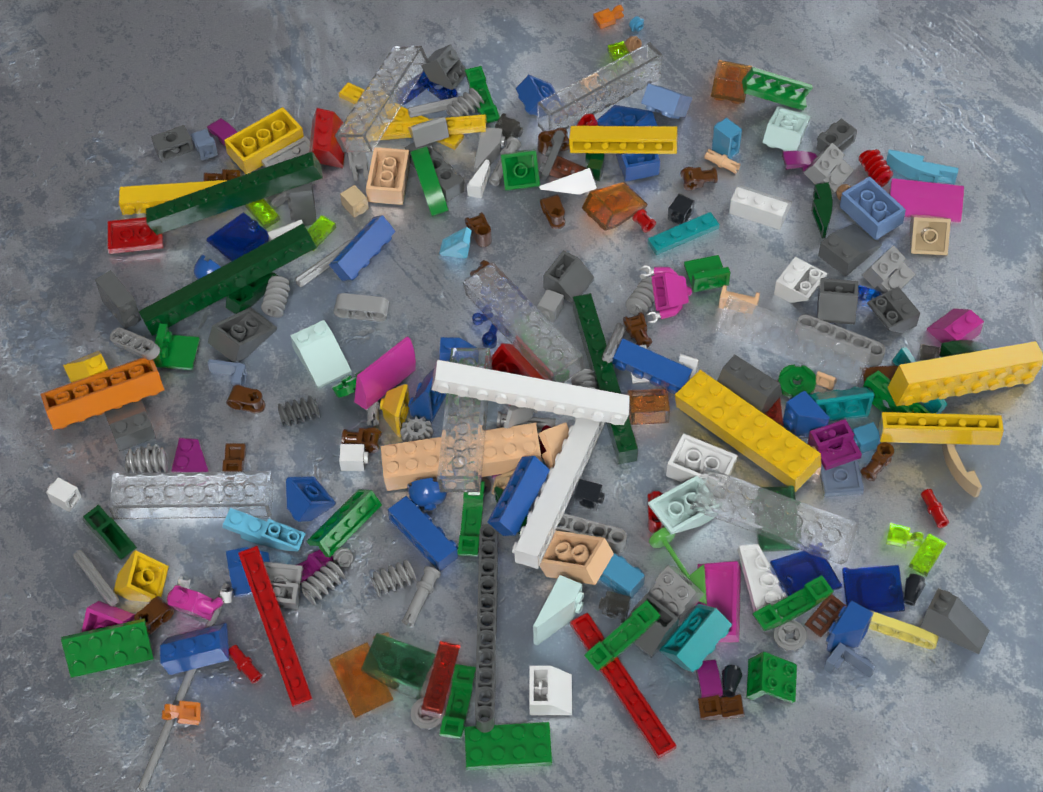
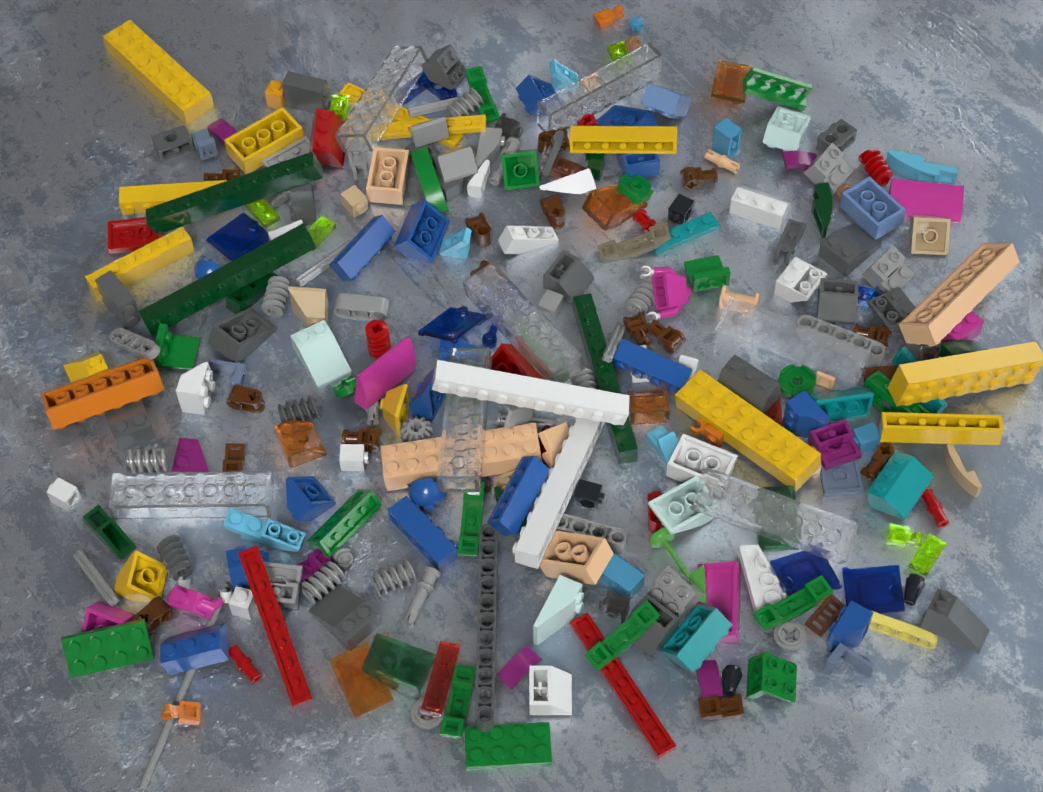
none -> yellow brick [85,227,195,302]
none -> yellow brick [102,20,214,125]
none -> dark grey piece [157,535,193,581]
none -> white slope [176,362,216,415]
none -> white brick [229,586,257,620]
none -> light orange slope [265,80,286,109]
none -> clear orange slope [274,420,326,469]
none -> dark grey brick [282,71,331,114]
none -> tan slope [288,286,330,327]
none -> dark grey slope [309,585,380,651]
none -> clear neon green plate [330,95,350,126]
none -> red piece [365,320,392,360]
none -> blue slope [393,199,450,263]
none -> clear blue container [418,306,486,344]
none -> light grey slope [432,145,478,183]
none -> magenta slope [496,645,542,690]
none -> white slope [498,226,559,254]
none -> medium azure slope [549,59,580,90]
none -> dark tan slope [597,222,671,262]
none -> green plate [617,173,653,205]
none -> reddish brown connector [646,319,686,354]
none -> medium azure slope [646,425,679,465]
none -> orange plate [690,419,724,448]
none -> dark grey hinge [773,219,806,265]
none -> reddish brown connector [853,323,892,350]
none -> teal slope [866,450,934,520]
none -> light nougat brick [899,243,1019,346]

